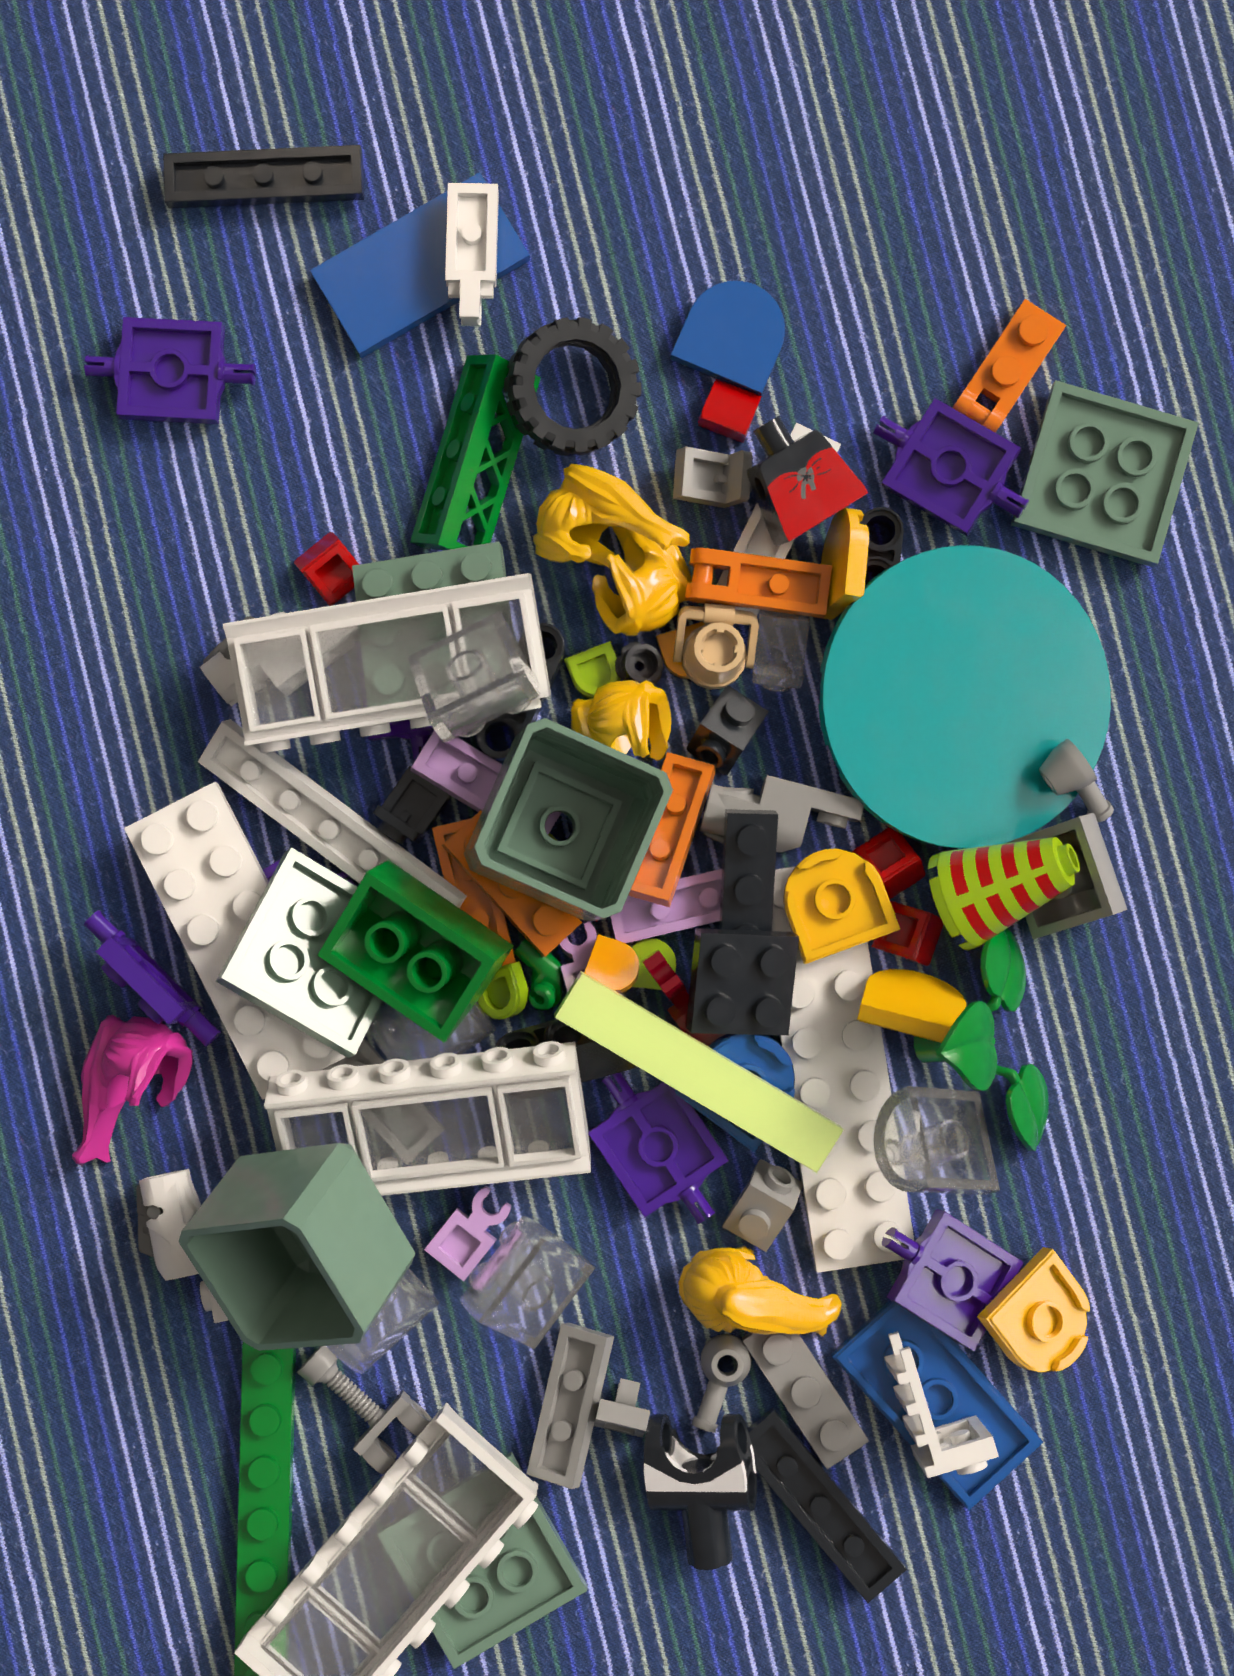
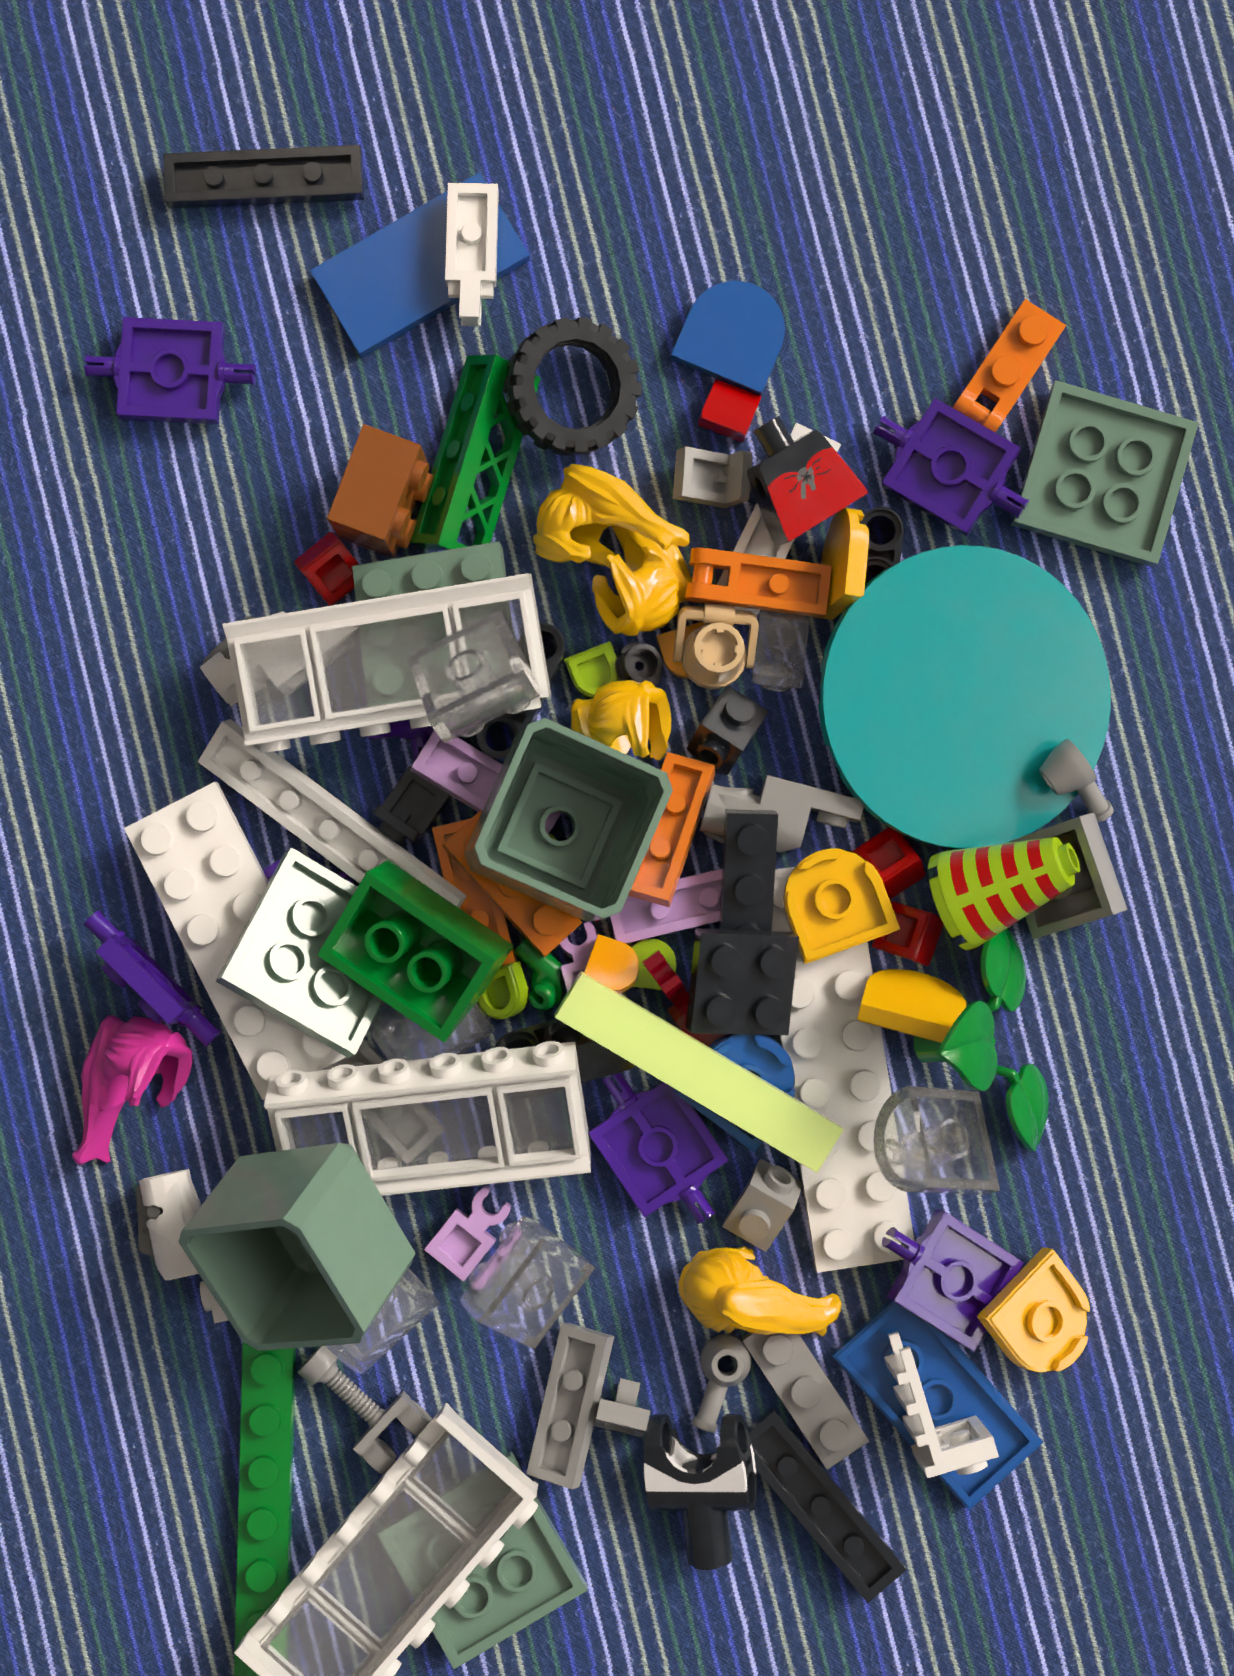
none -> dark orange brick [327,424,433,559]

